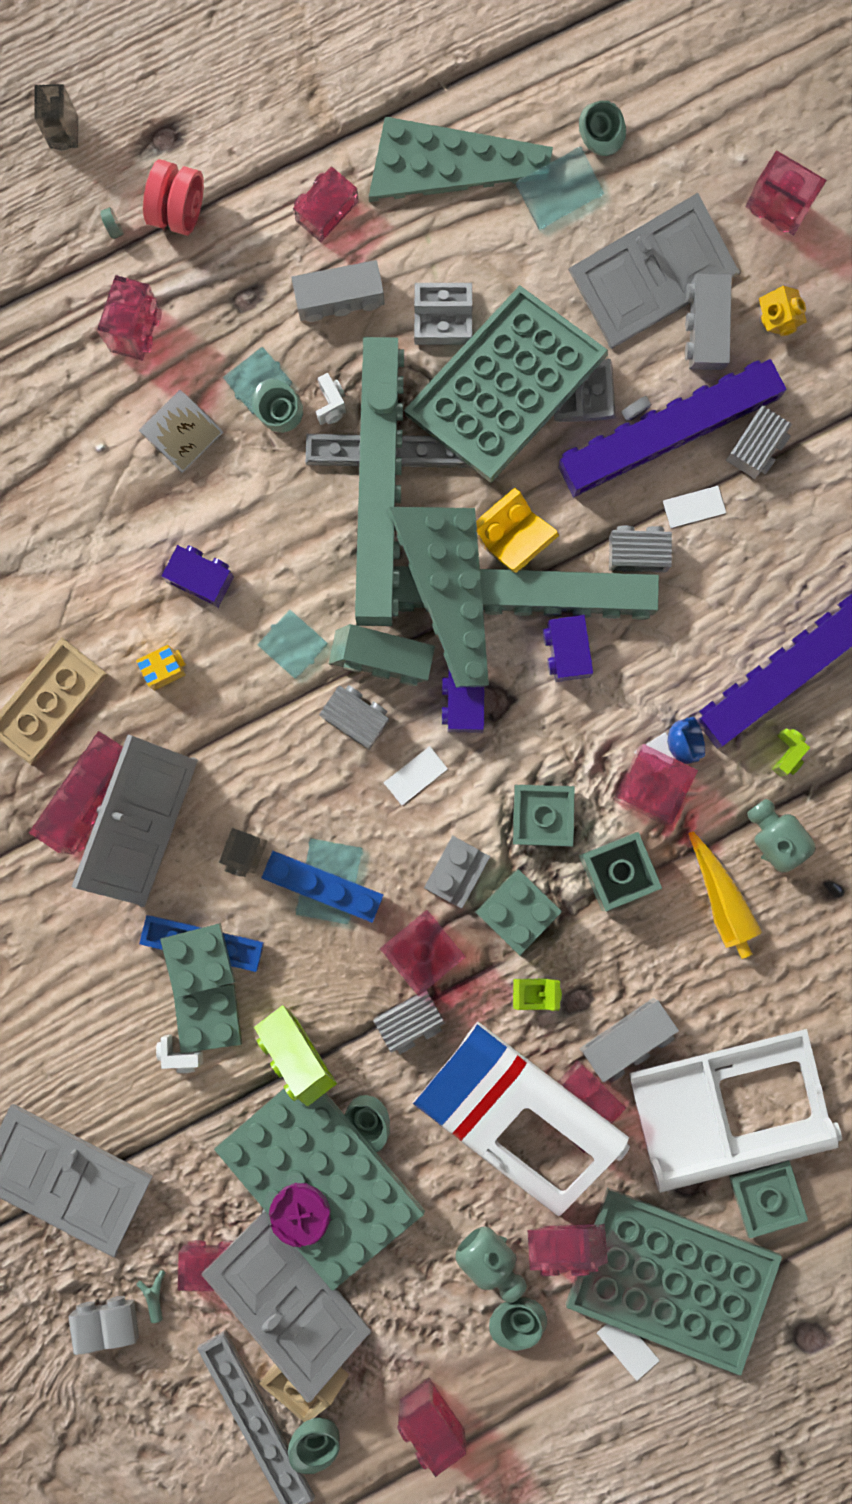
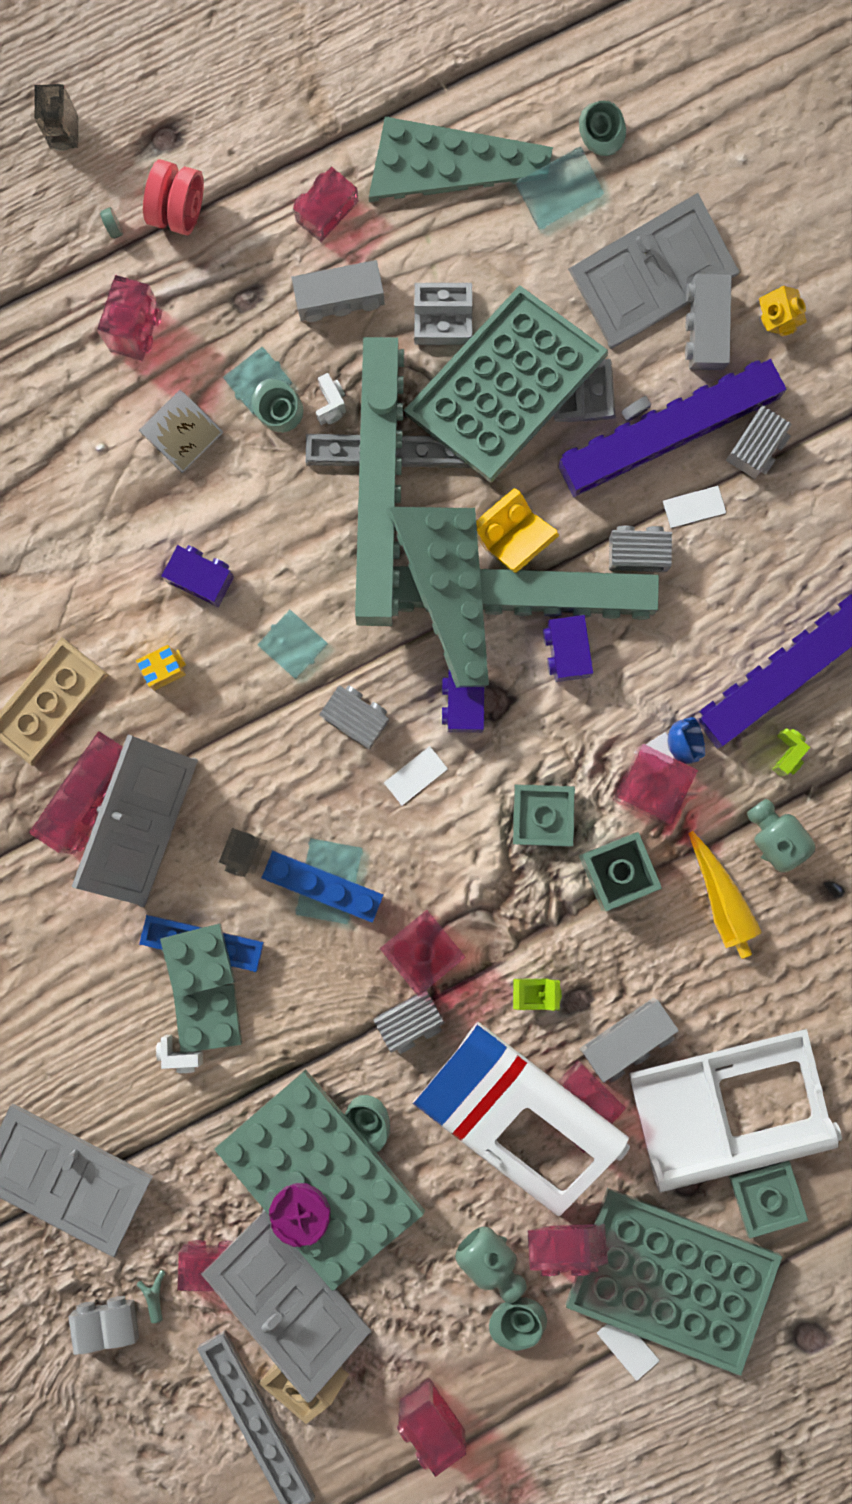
brick [254,1005,337,1107] -> none
sand green hat [288,1418,340,1474] -> none
sand green wedge [328,624,435,686] -> none
light grey plate [424,835,490,909] -> none
sand green brick [475,869,562,955] -> none
clear pink brick [745,150,827,236] -> none

